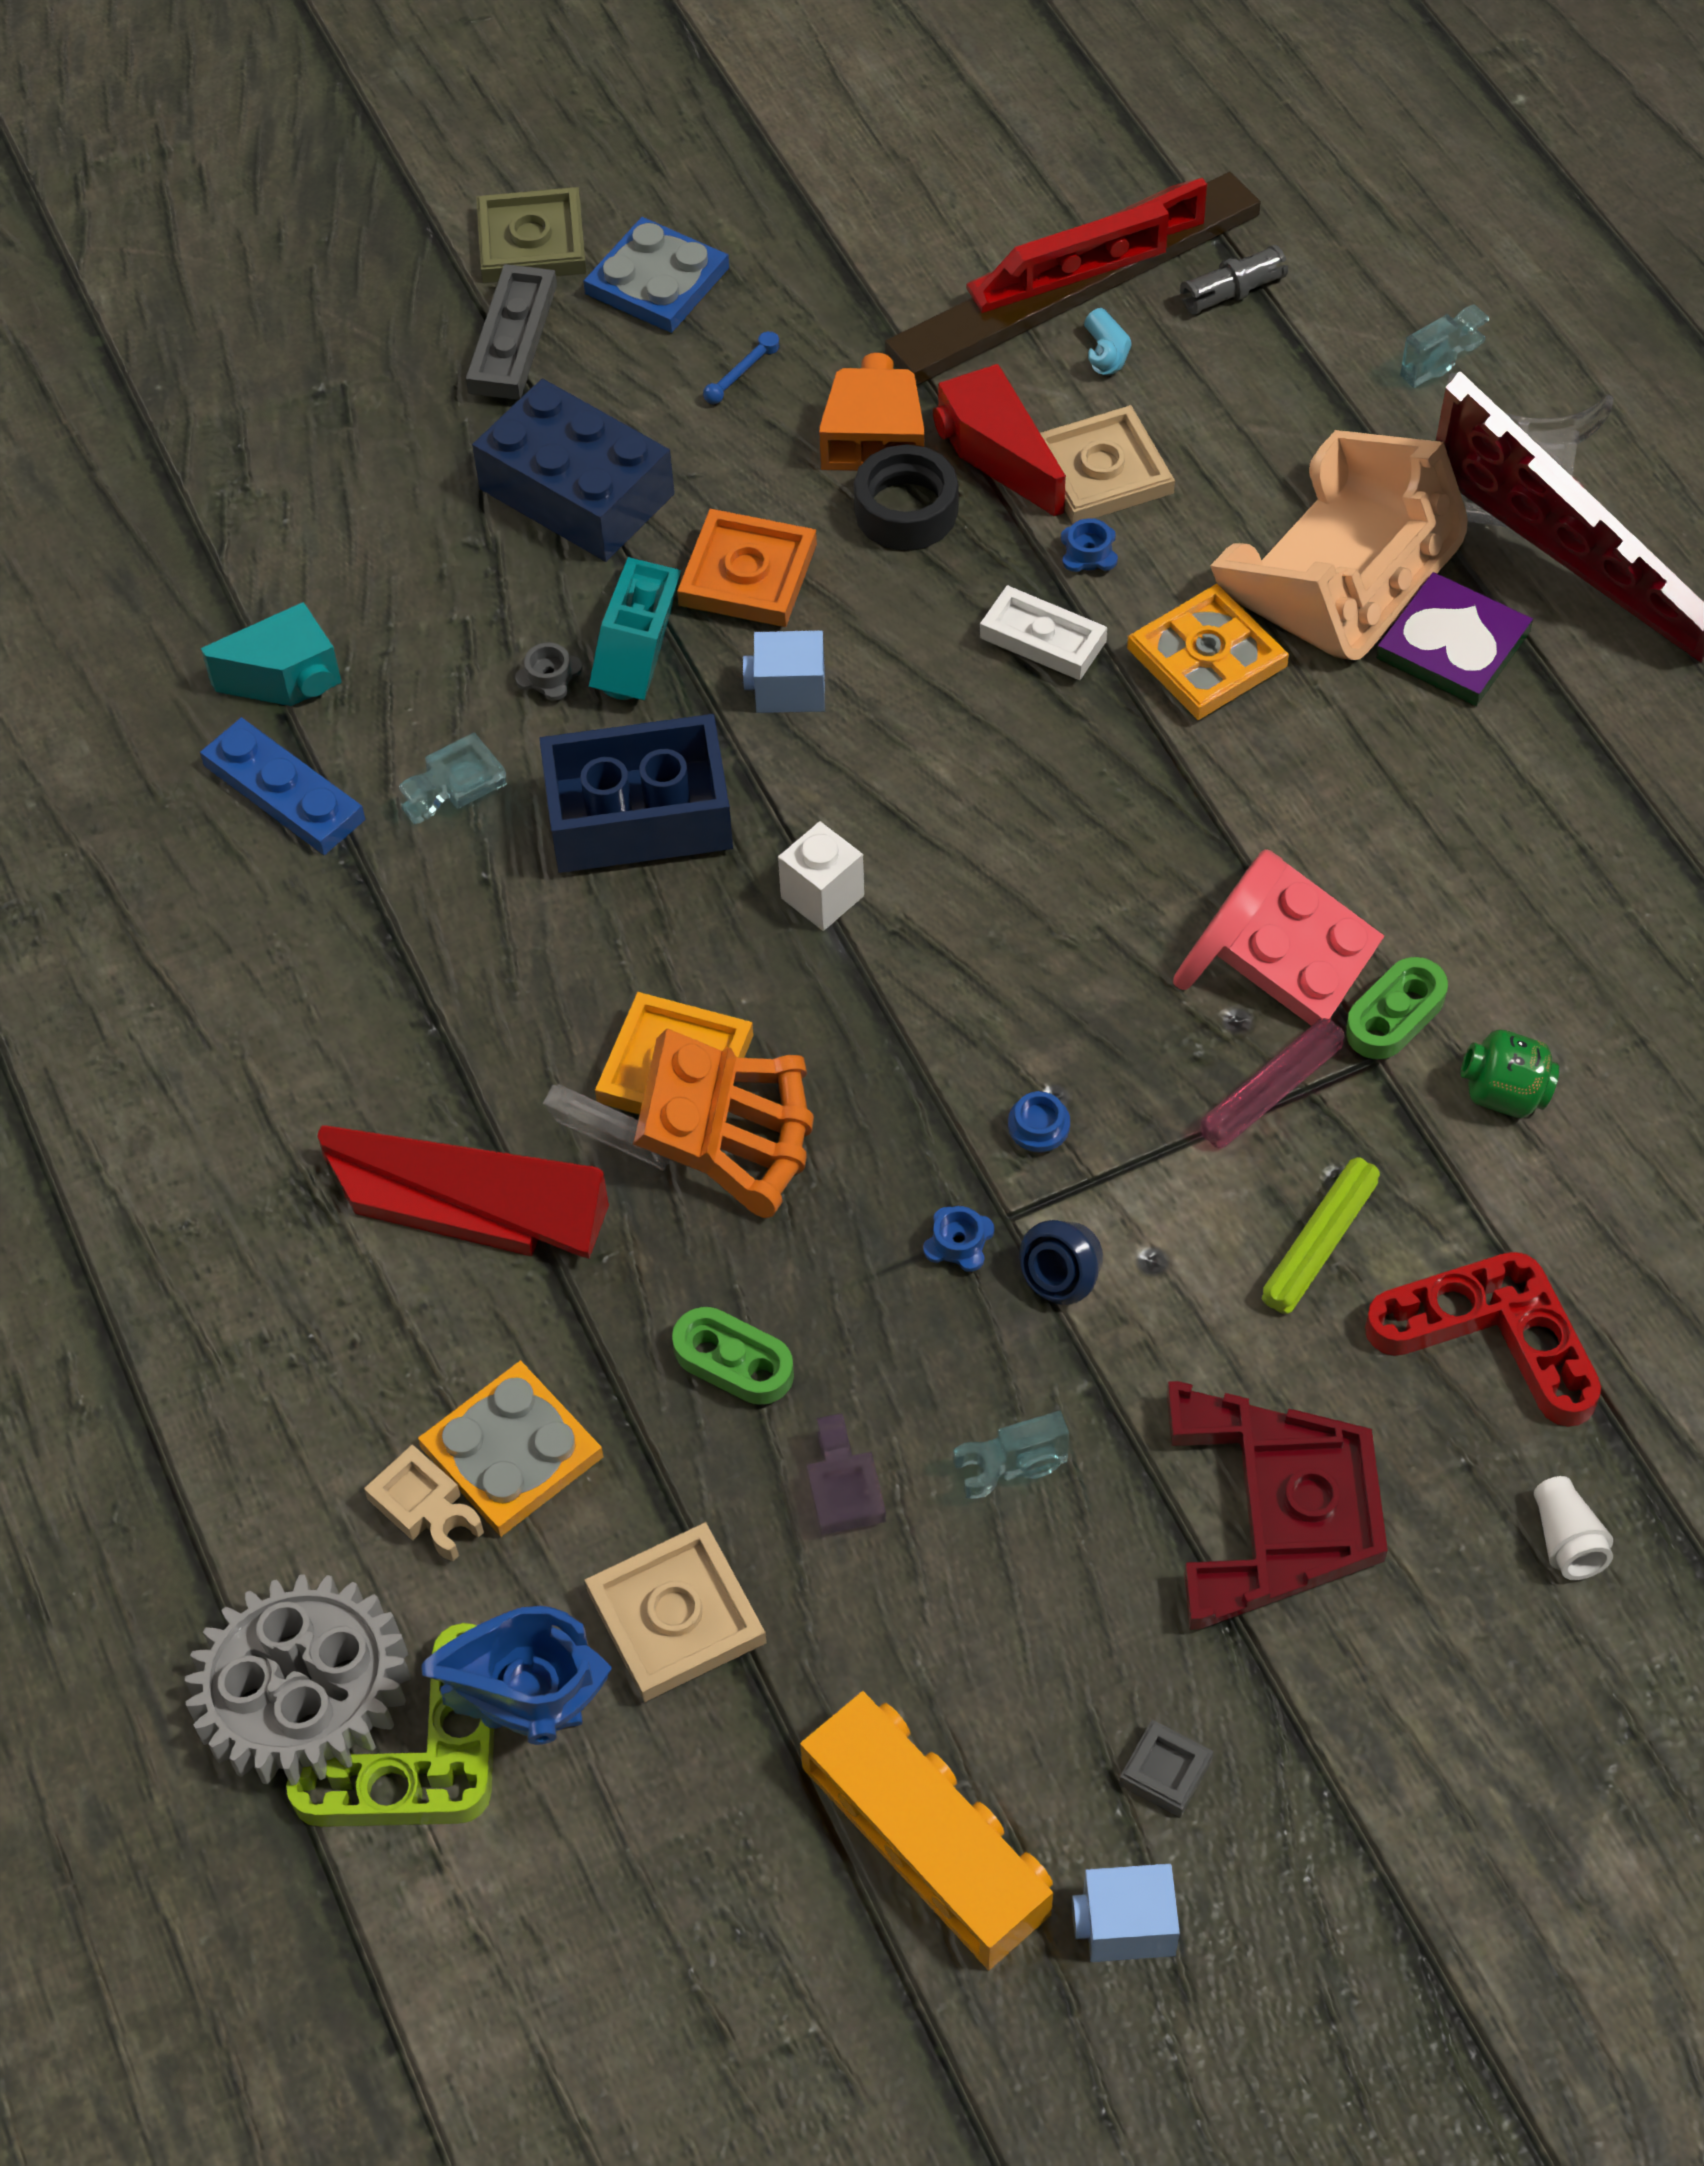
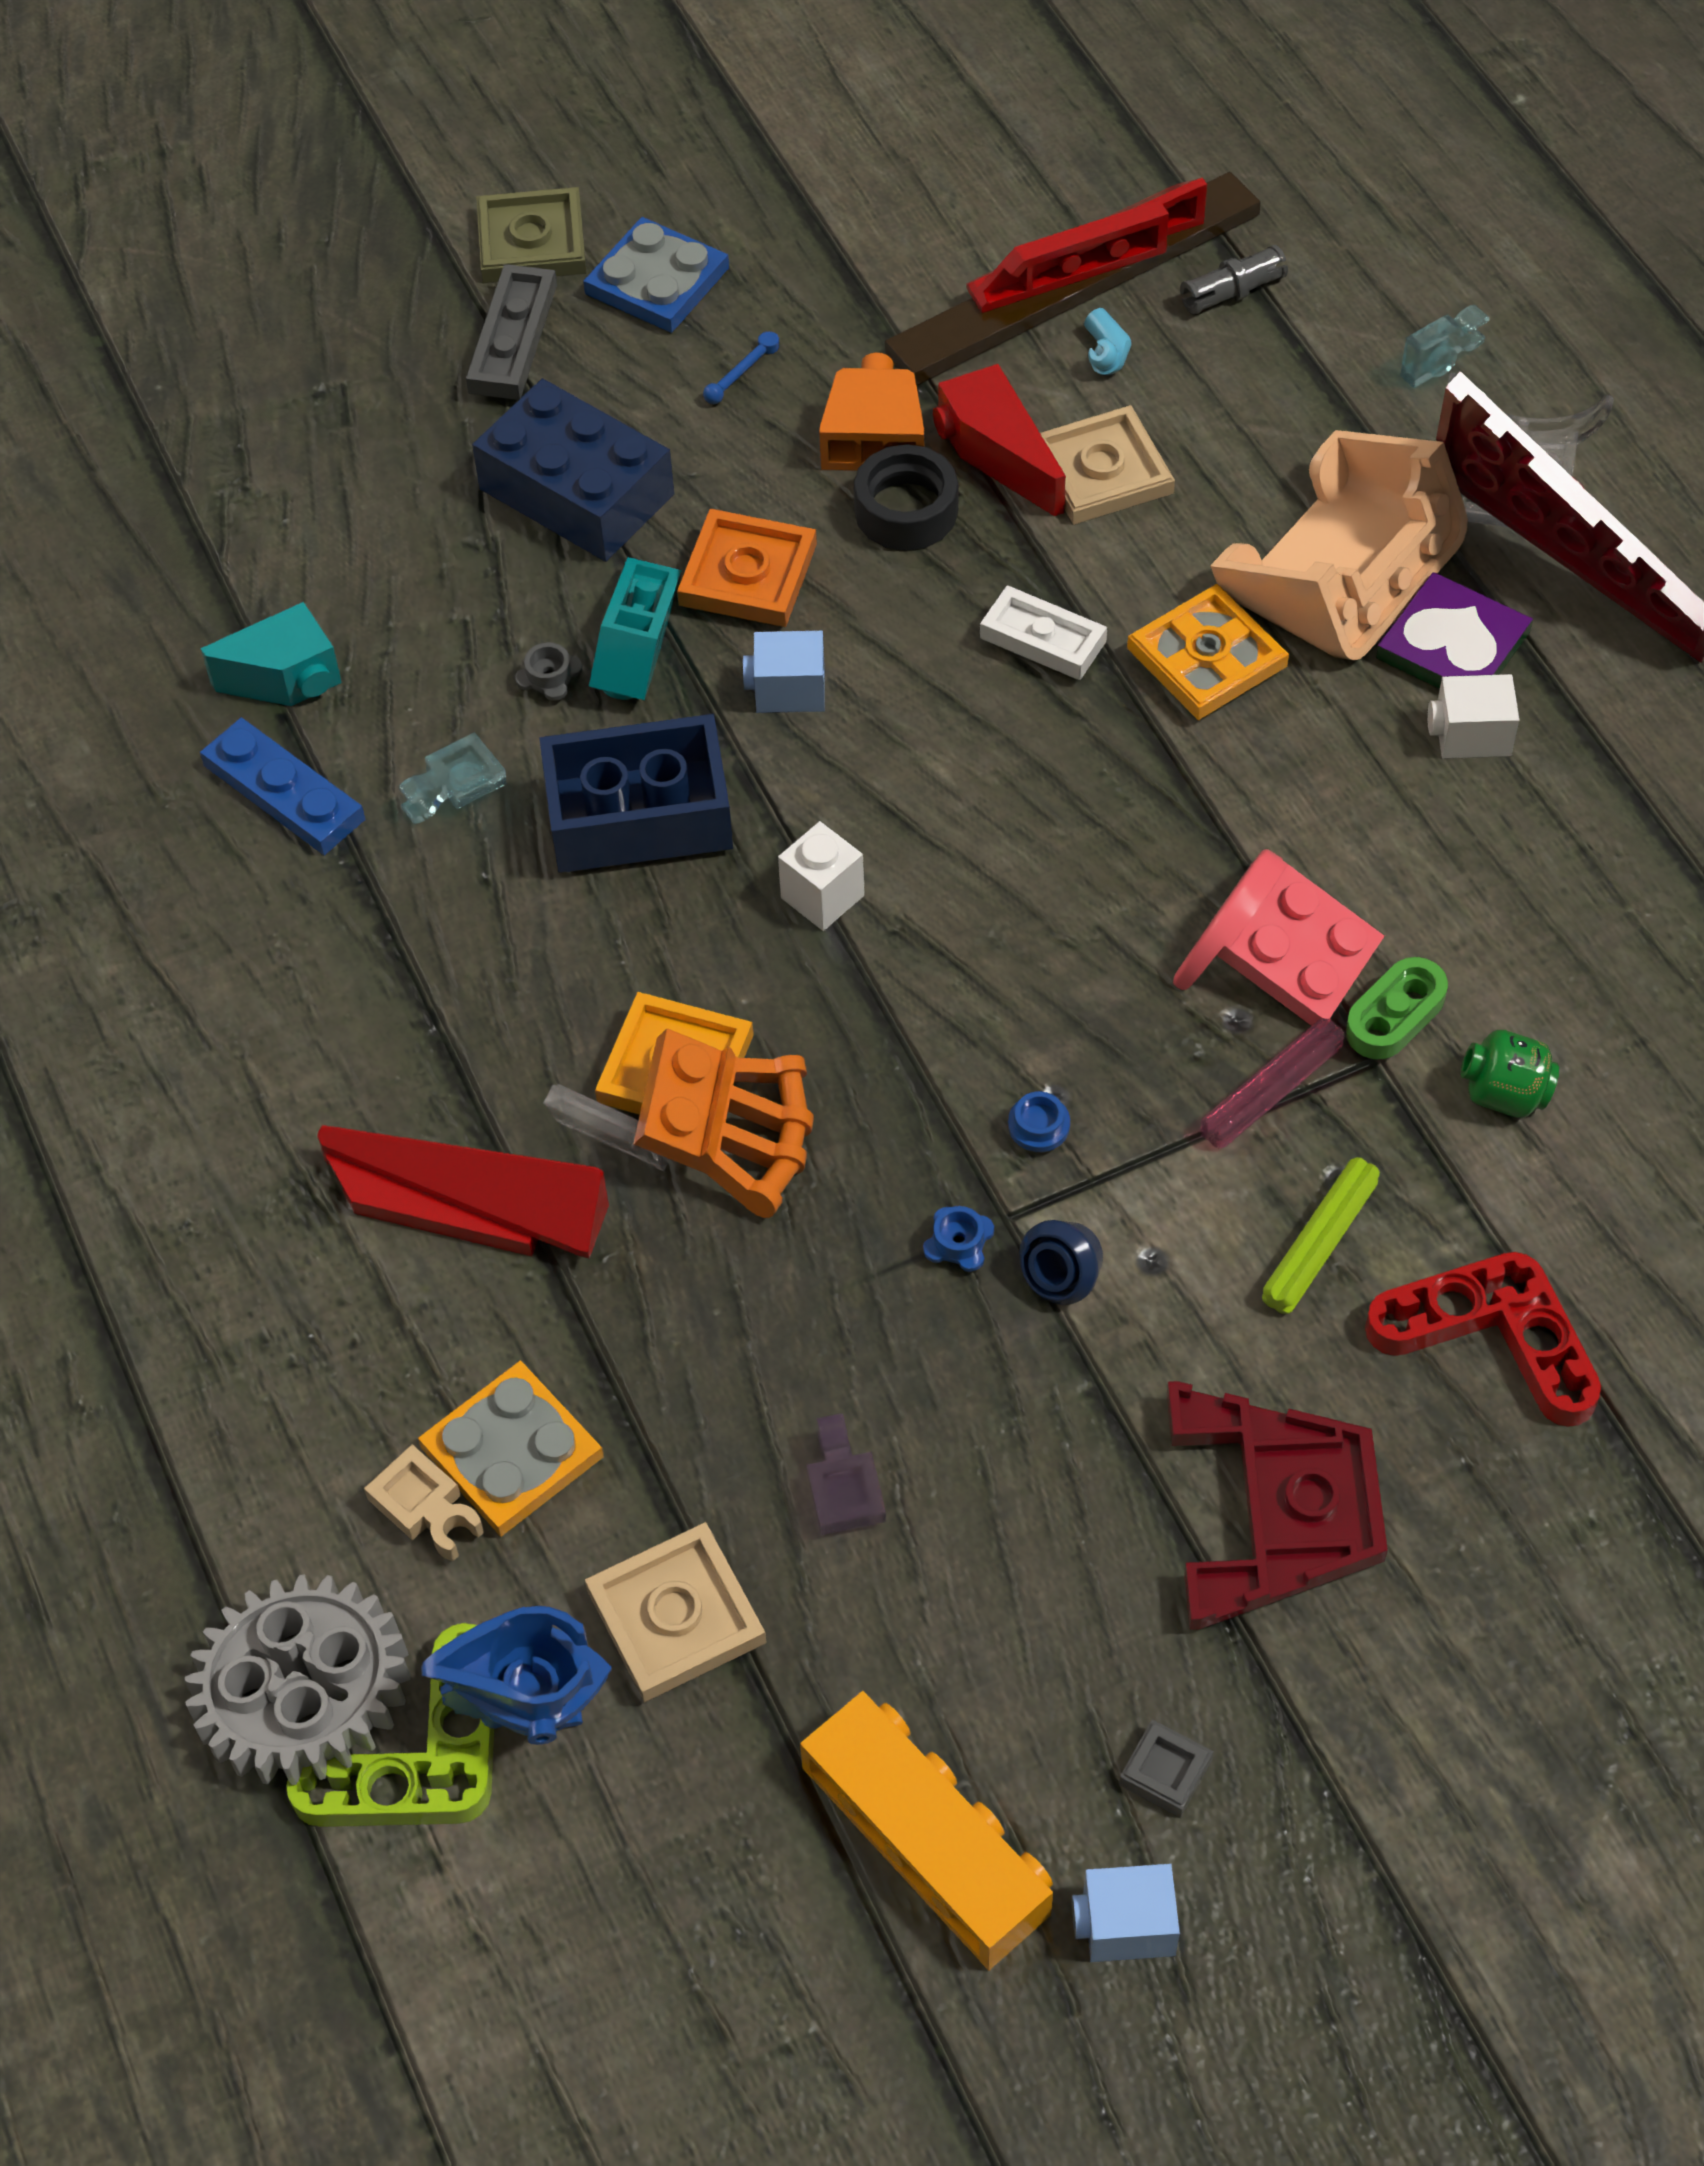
bright green plate [672,1307,794,1405] -> none
clear light blue plate [953,1410,1069,1499] -> none
blue plate [1061,518,1118,572] -> none
white cone [1534,1476,1613,1580] -> none
none -> white brick [1428,674,1520,759]

